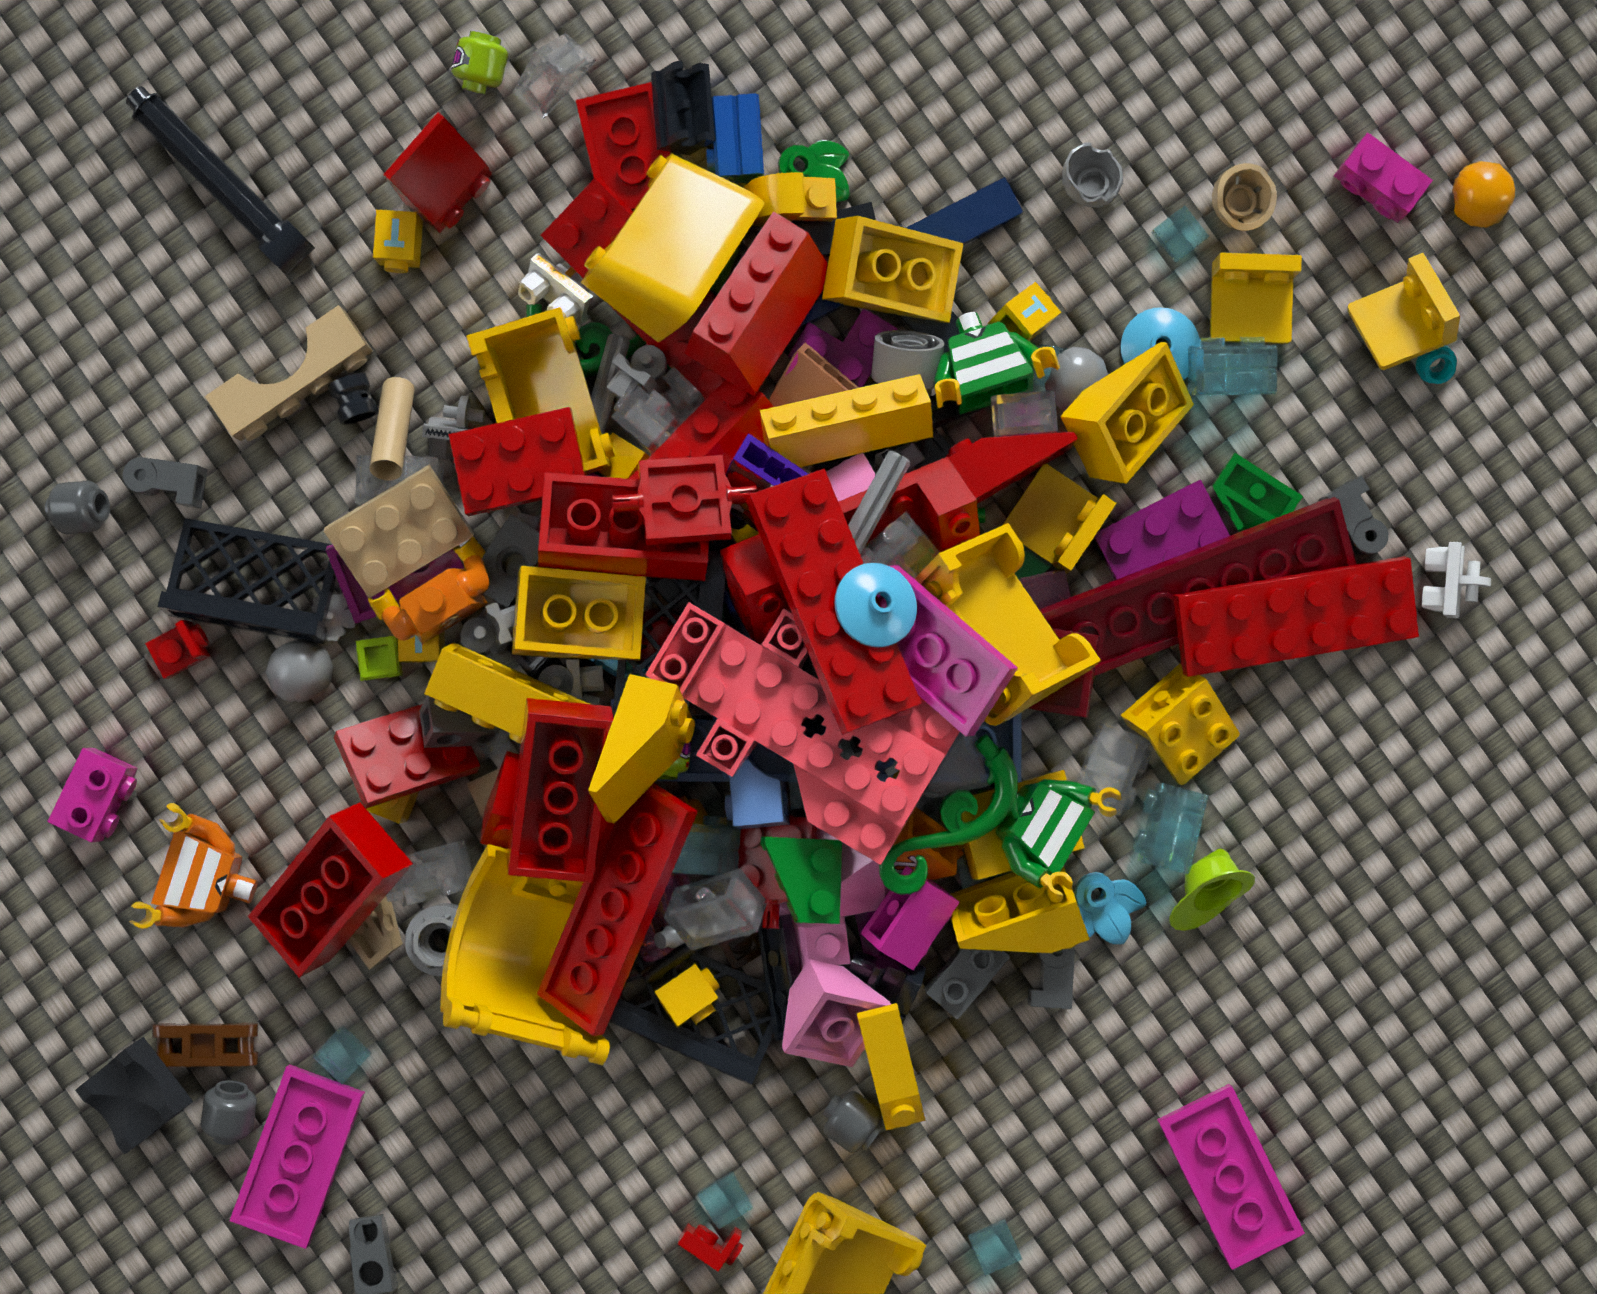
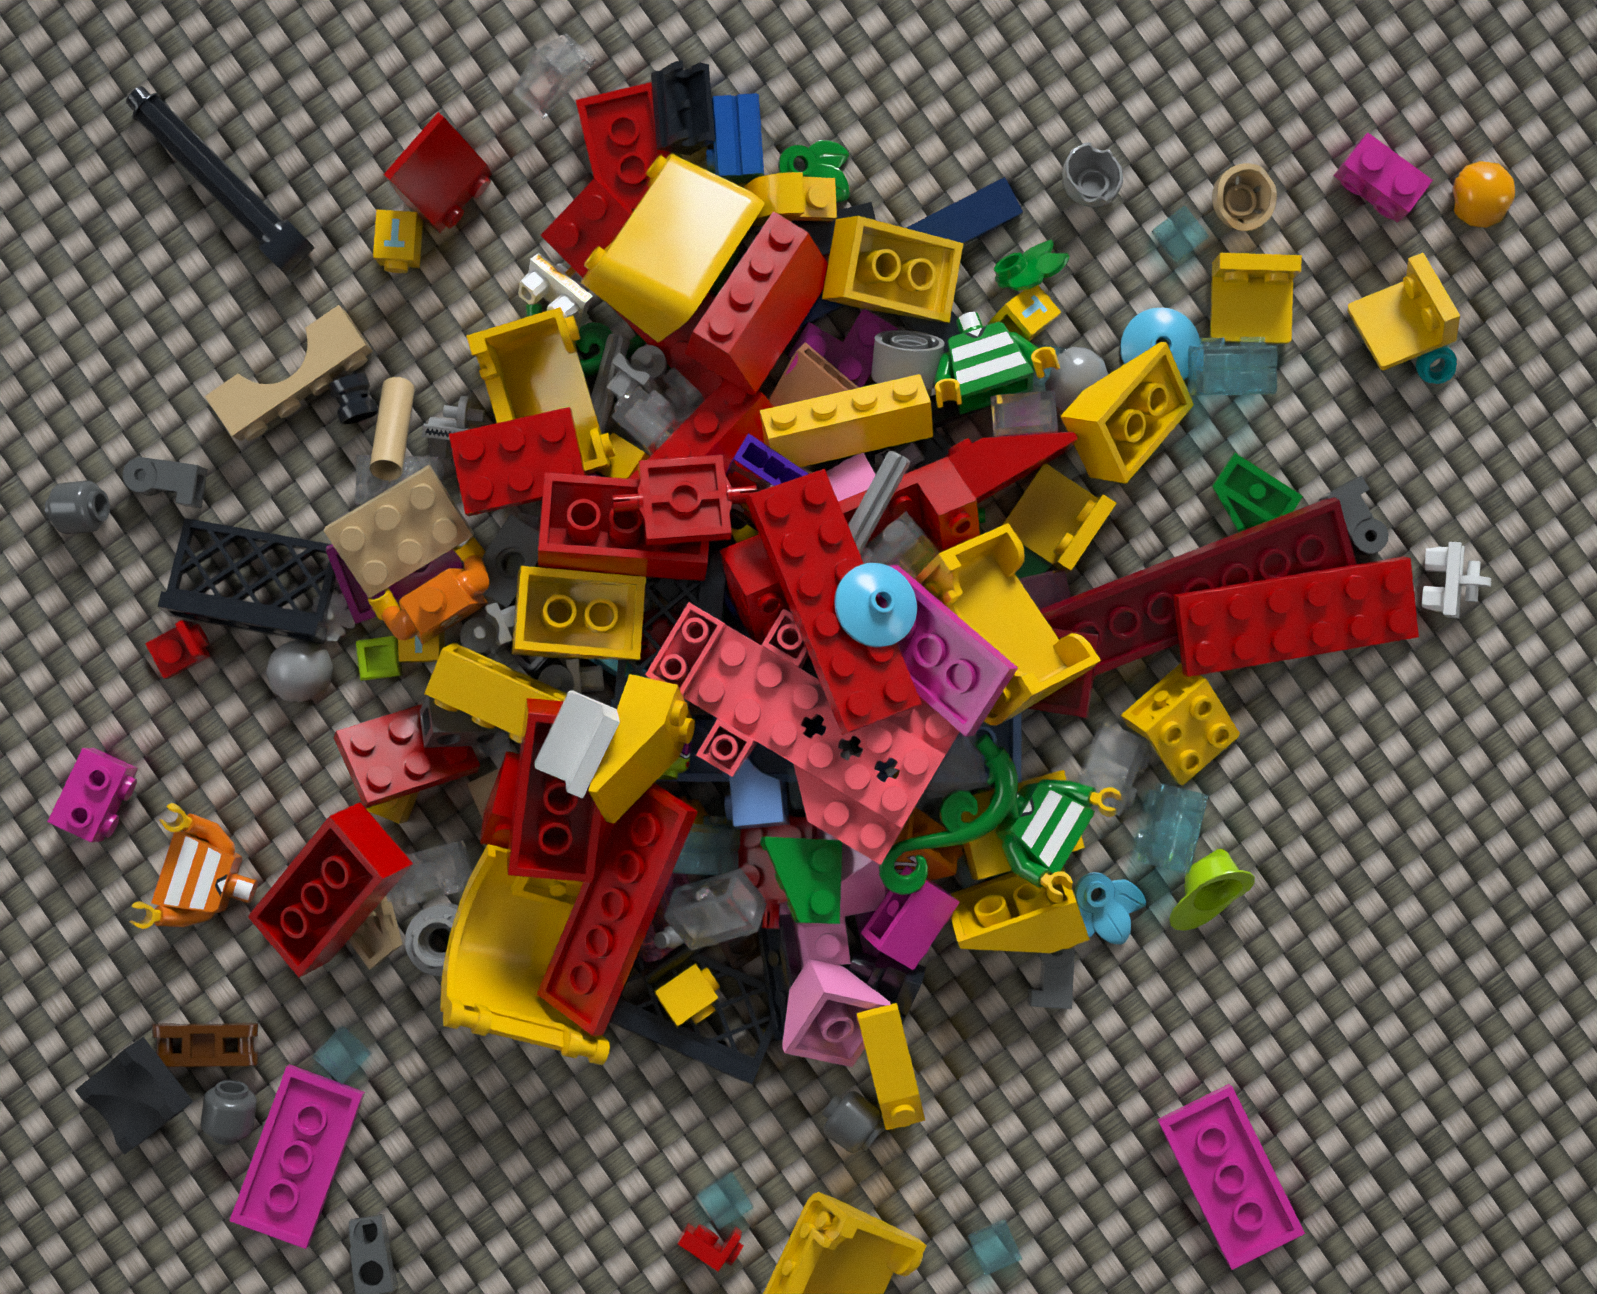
lime head [451,31,508,94] -> none
dark grey brick [924,947,1010,1020] -> none
magenta plate [1093,479,1230,580] -> none
none -> white panel [535,691,620,799]
none -> green plate [994,239,1069,291]

